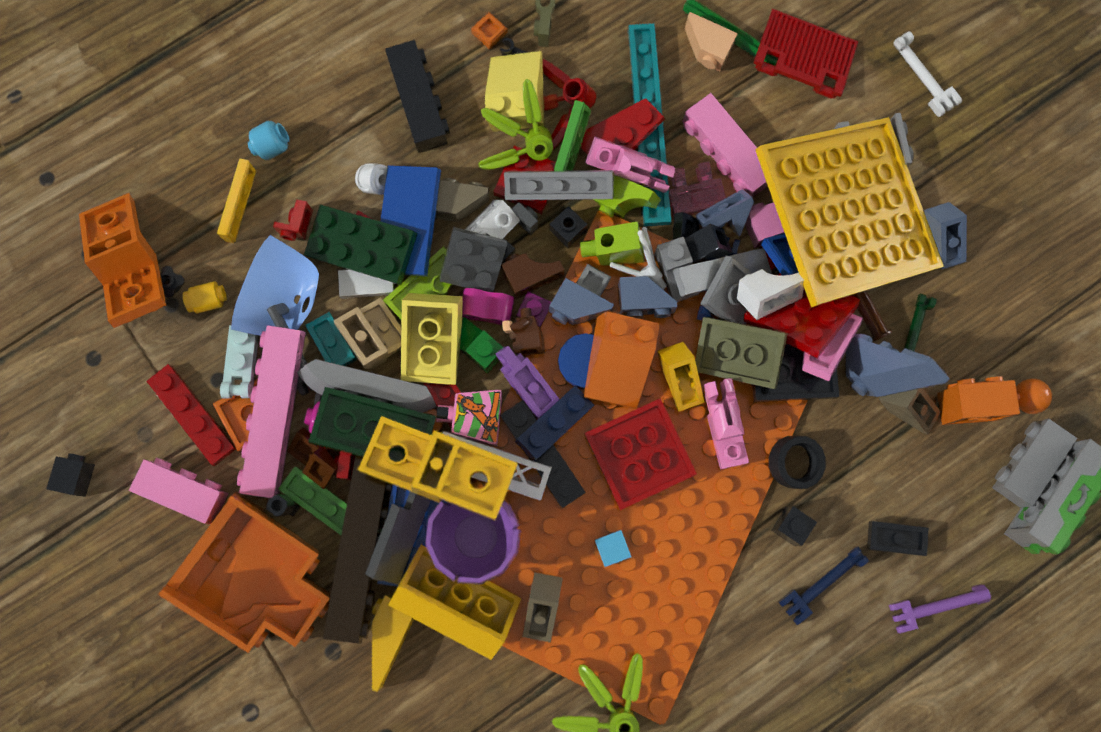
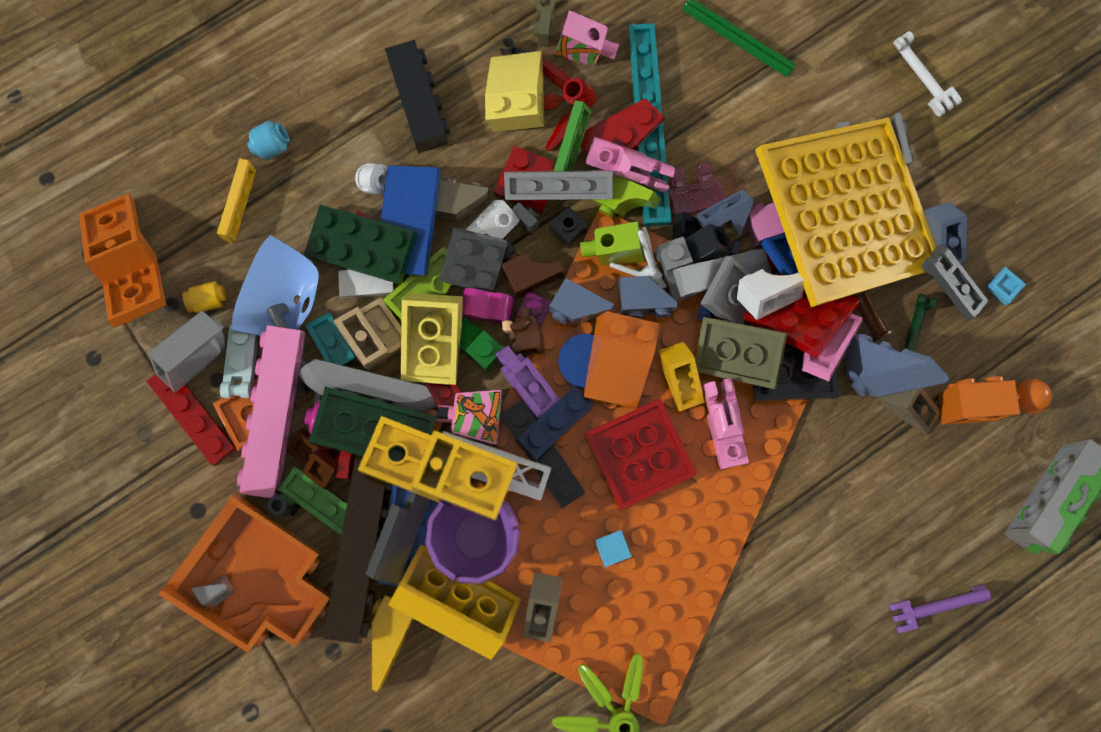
black brick [46,453,95,497] -> none
bright pink brick [129,457,228,524] -> none
black plate [160,266,185,298] -> none
red bracket [273,199,313,241] -> none
orange tile [471,12,508,50] -> none
lime plant [478,79,553,169] -> none
light grey tile [576,264,611,297] -> none
bright pink brick [683,93,768,197] -> none
light nougat slope [685,12,738,71] -> none
red window [753,8,858,99] -> none
black tyre [769,436,826,489] -> none
black brick [771,506,817,546] -> none
dark blue hinge [778,546,869,625] -> none
black plate [867,521,929,556] -> none
light grey brick [992,418,1077,508] -> none
none -> light grey window [148,311,226,393]
none -> light grey slope [192,575,236,608]
none -> bright pink torso [555,11,619,65]
none -> dark grey plate [922,245,988,320]
none -> medium azure tile [985,267,1026,306]

